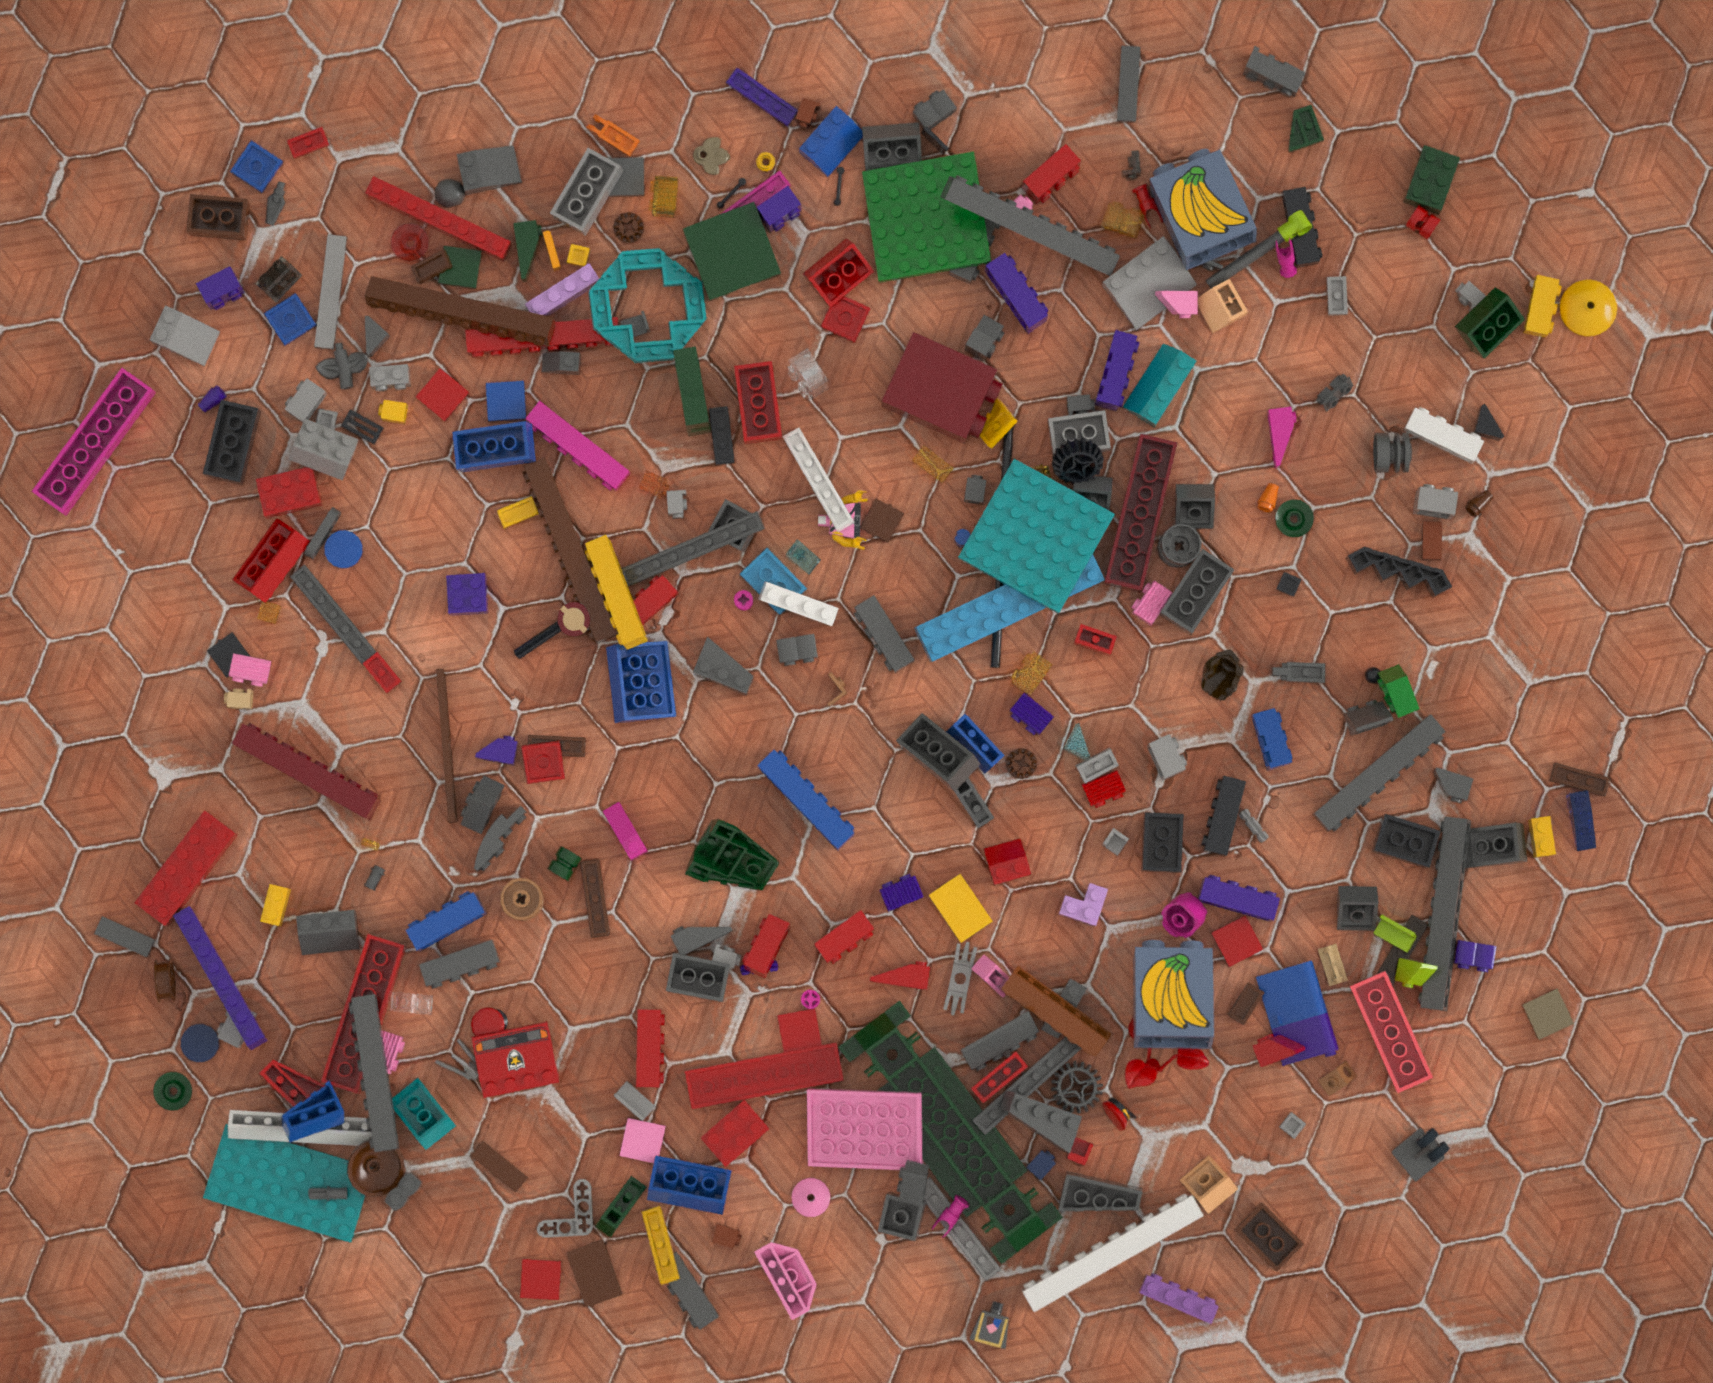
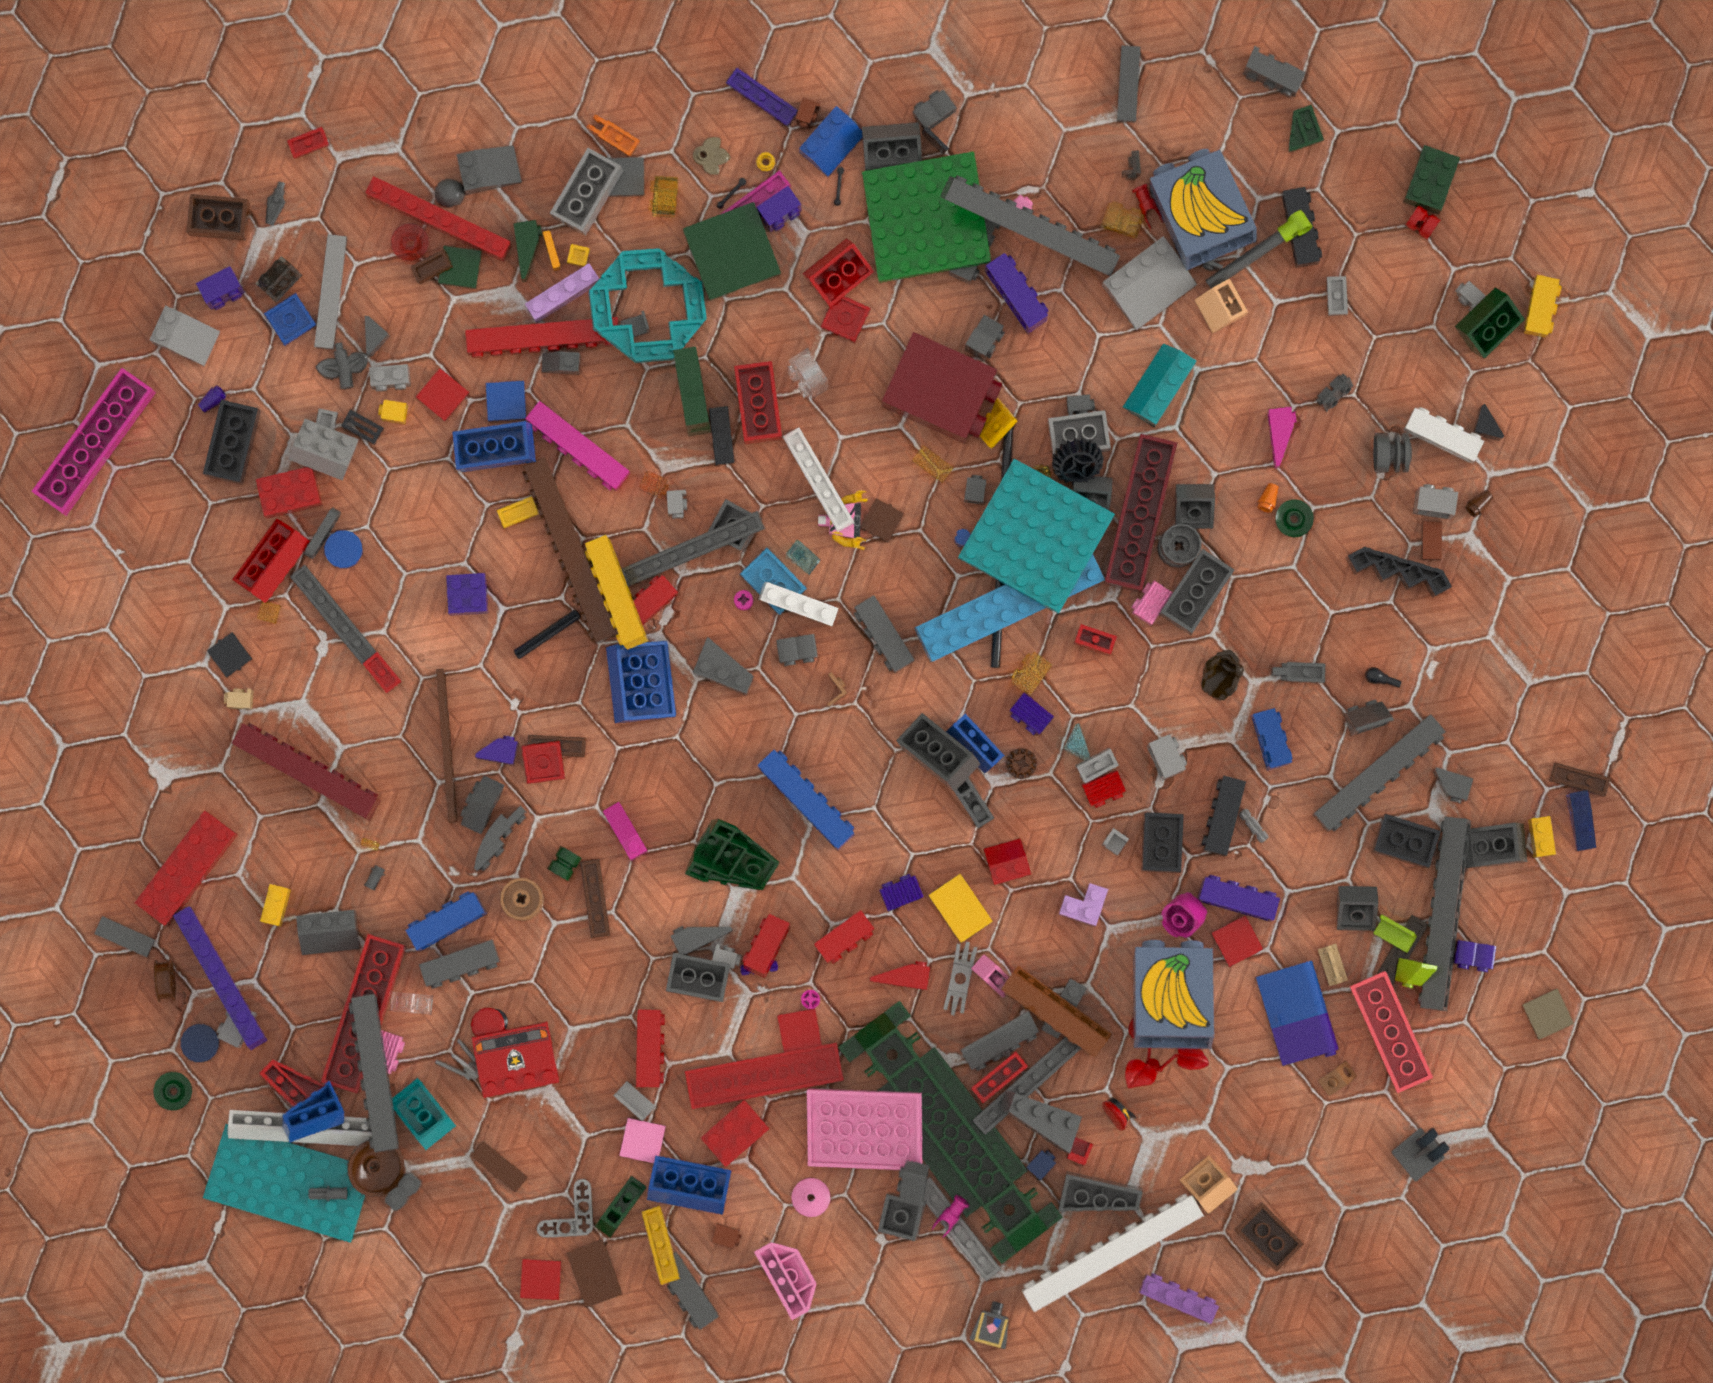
bright pink brick [229,653,271,687] -> none
blue tile [230,140,283,193] -> none
light grey piece [285,378,327,423] -> none
reddish brown brick [364,276,555,346] -> none
sticker [558,602,590,637] -> none
reddish brown gear [613,212,644,243] -> none
red brick [1022,144,1081,205] -> none
dark grey gear [1051,1061,1103,1113] -> none
dark purple wedge [1095,330,1140,411] -> none
bright pink slope [1155,291,1198,318] -> none
reddish brown tile [1228,982,1265,1025] -> none
red slope [1252,1033,1306,1067] -> none
dark pink piece [1275,238,1297,278] -> none
black plate [1276,572,1302,597] -> none
light grey tile [1279,1112,1306,1139] -> none
green brick [1377,664,1420,718] -> none
yellow dish [1559,280,1617,337] -> none

